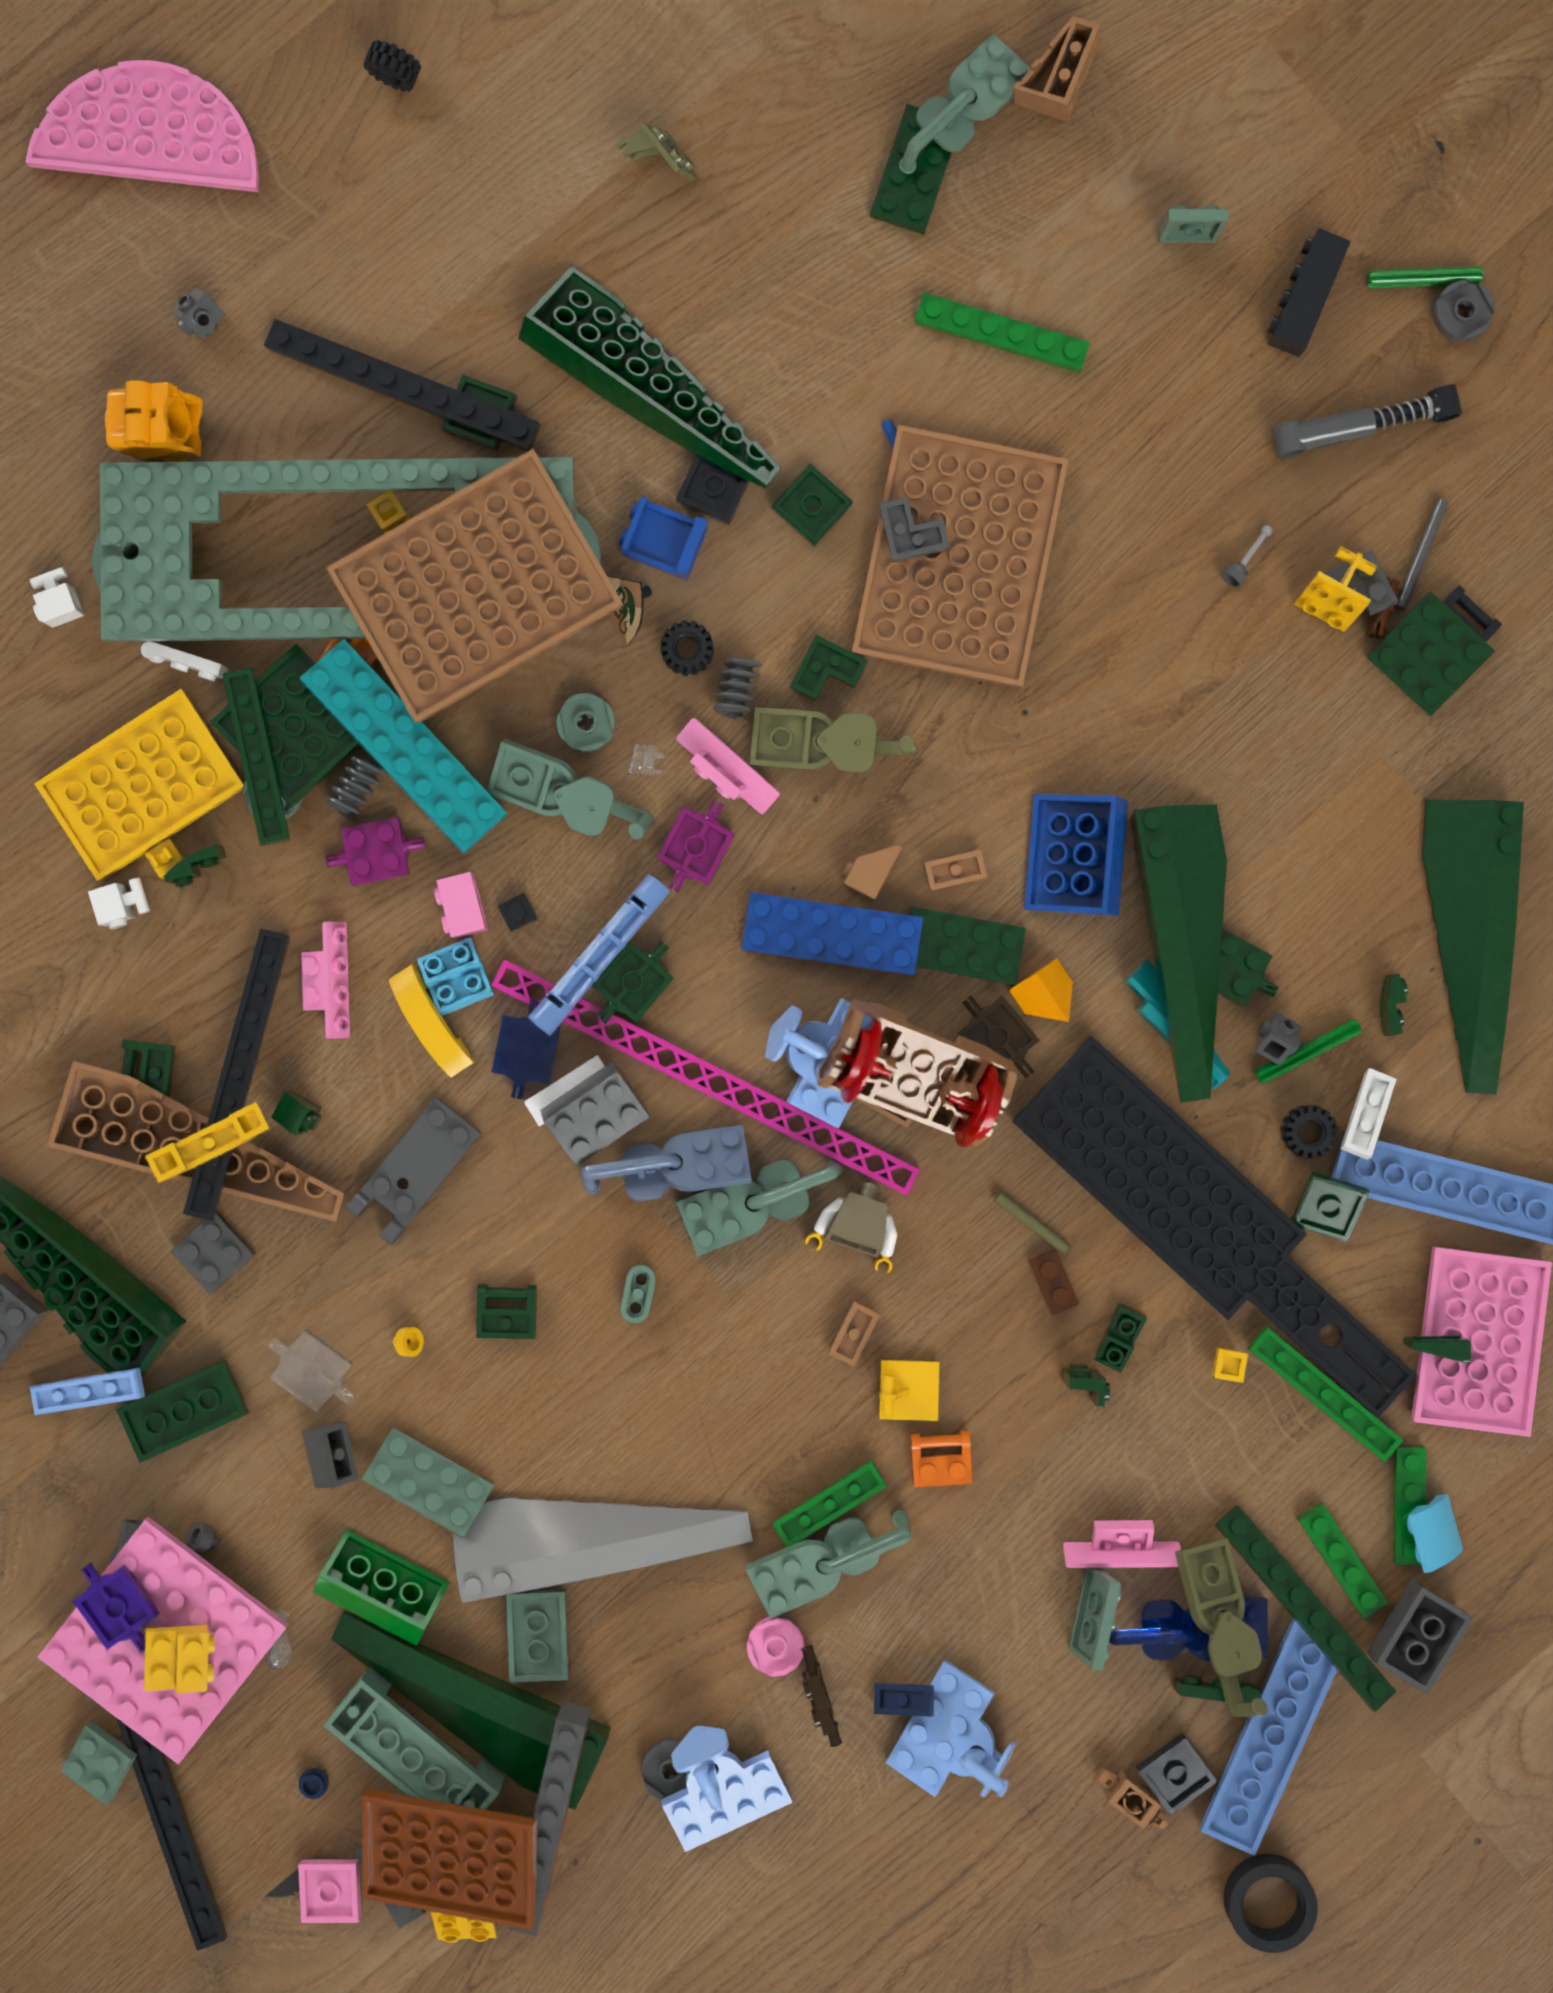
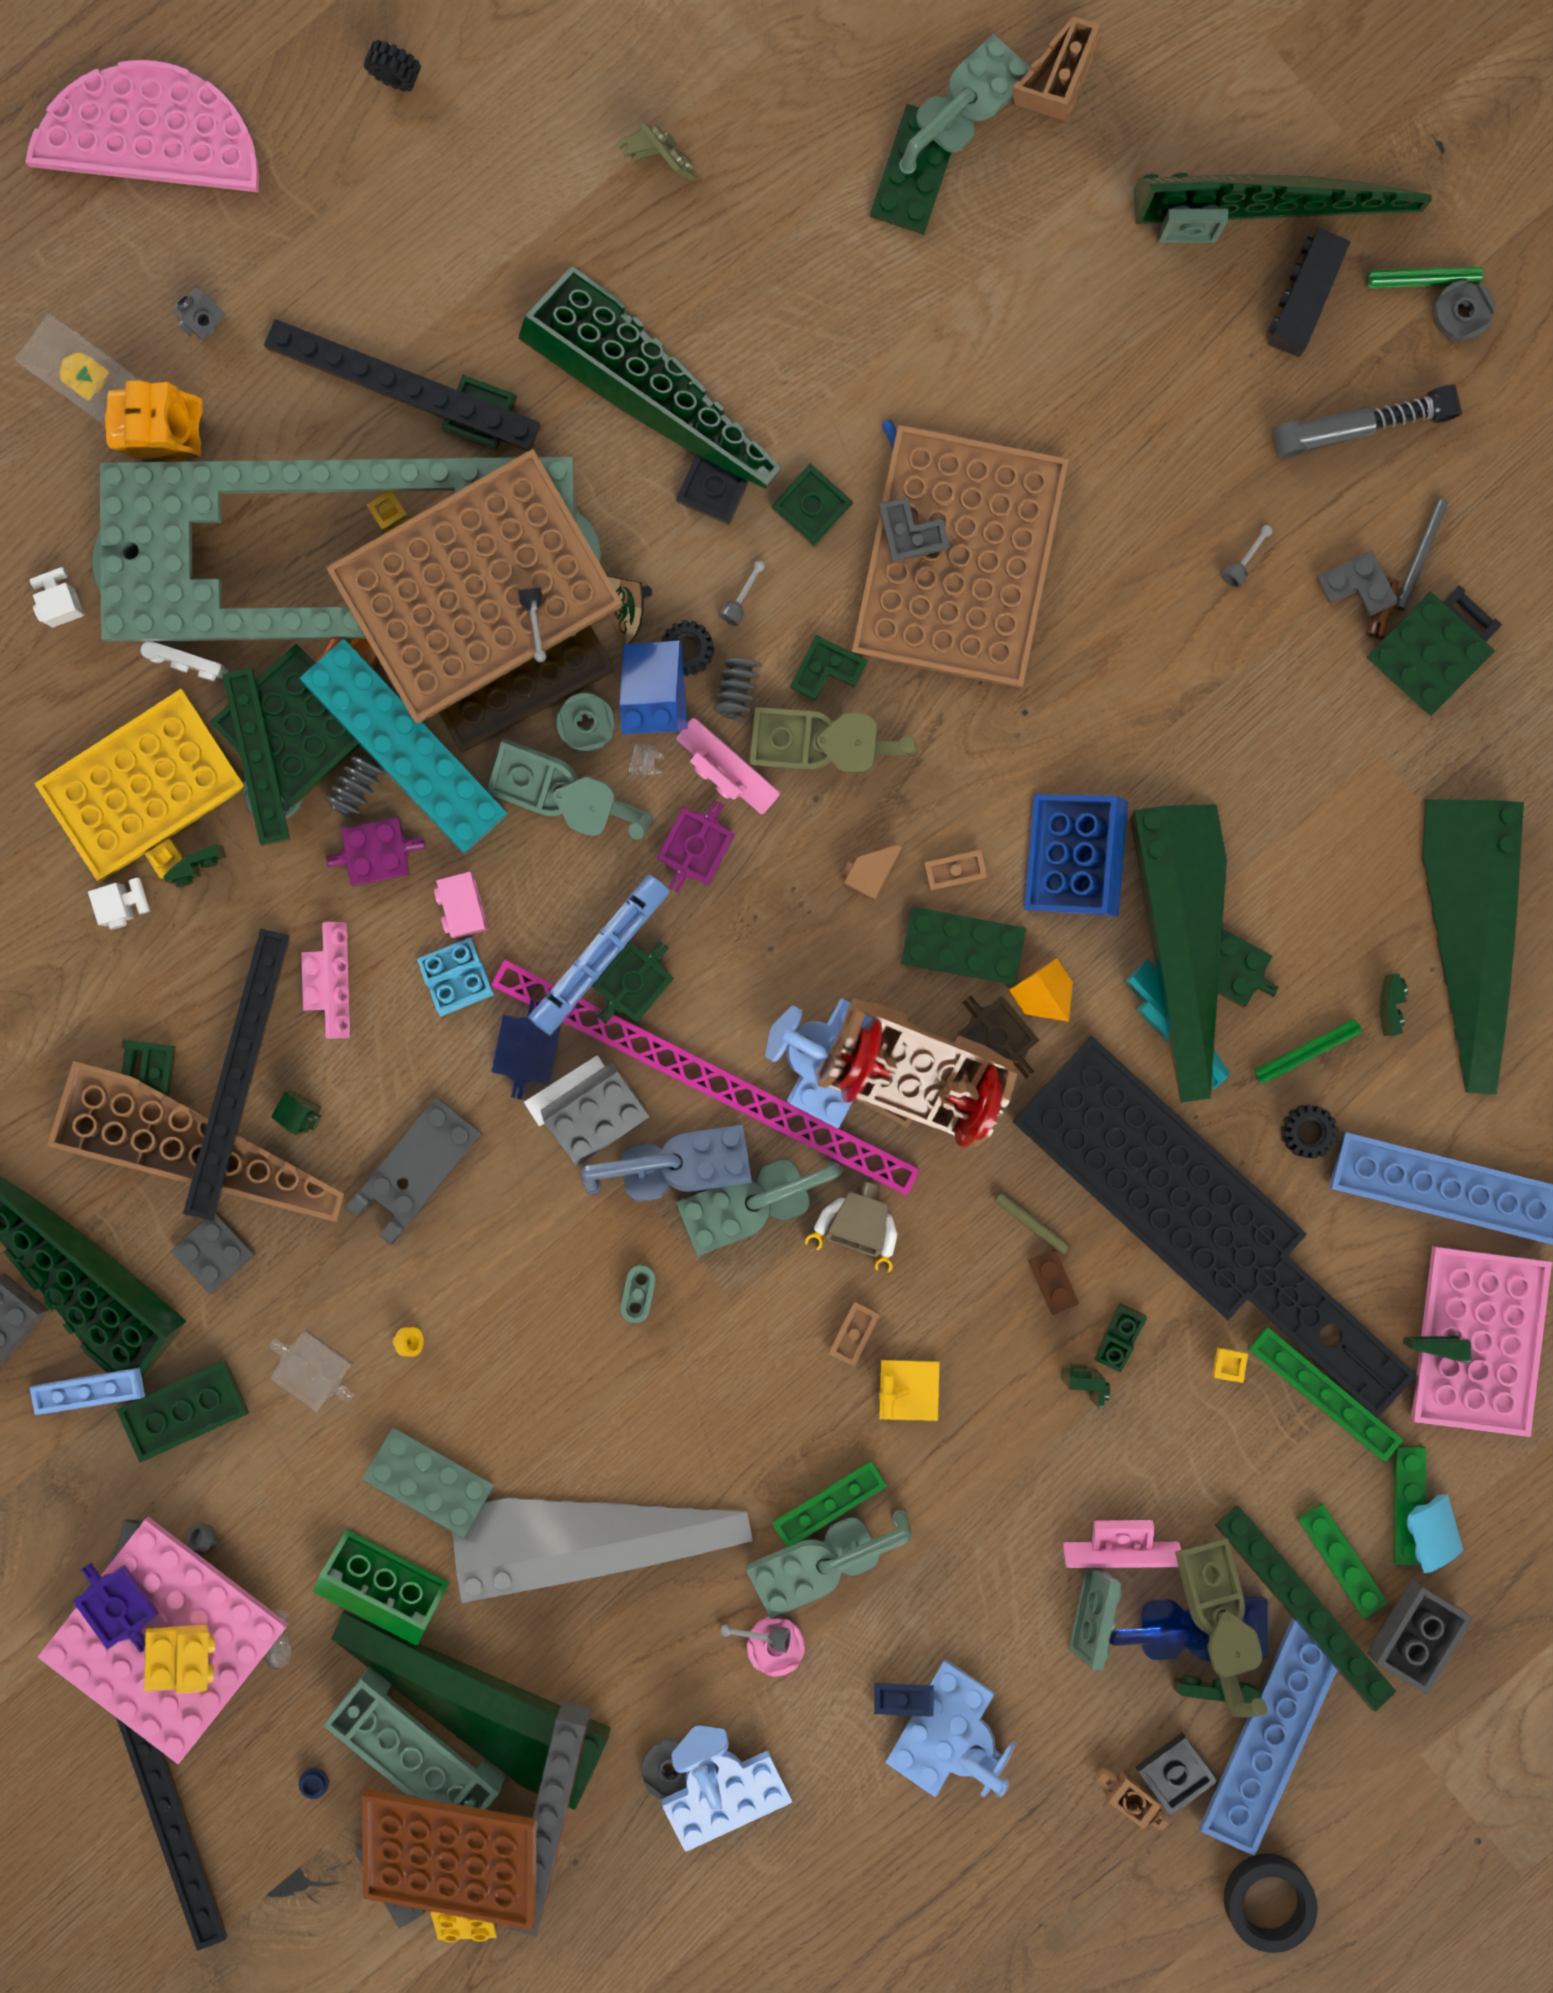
sand green plate [61,1721,137,1805] -> none
yellow slope [145,1102,270,1183] -> none
bright pink plate [298,1859,362,1923] -> none
dark grey brick [302,1421,358,1488] -> none
yellow slope [389,964,475,1078] -> none
dark green plate [476,1284,537,1339] -> none
black plate [498,893,538,932] -> none
sand green plate [506,1589,569,1683] -> none
blue panel [618,496,708,581] -> none
blue plate [742,892,924,976] -> none
dark brown plate [801,1645,842,1747] -> none
orange plate [911,1431,973,1487] -> none
green plate [914,292,1090,373] -> none
dark grey brick [1255,1012,1302,1065] -> none
plate [1291,1171,1370,1242] -> none
yellow plate [1294,545,1377,632] -> none
white plate [1340,1068,1397,1160] -> none
none -> clear slope [14,313,141,426]
none -> dark brown plate [439,625,615,753]
none -> hinge [518,588,546,662]
none -> blue slope [619,641,688,734]
none -> hinge [718,560,765,626]
none -> hinge [720,1624,791,1653]
none -> dark green wedge [1134,173,1432,224]

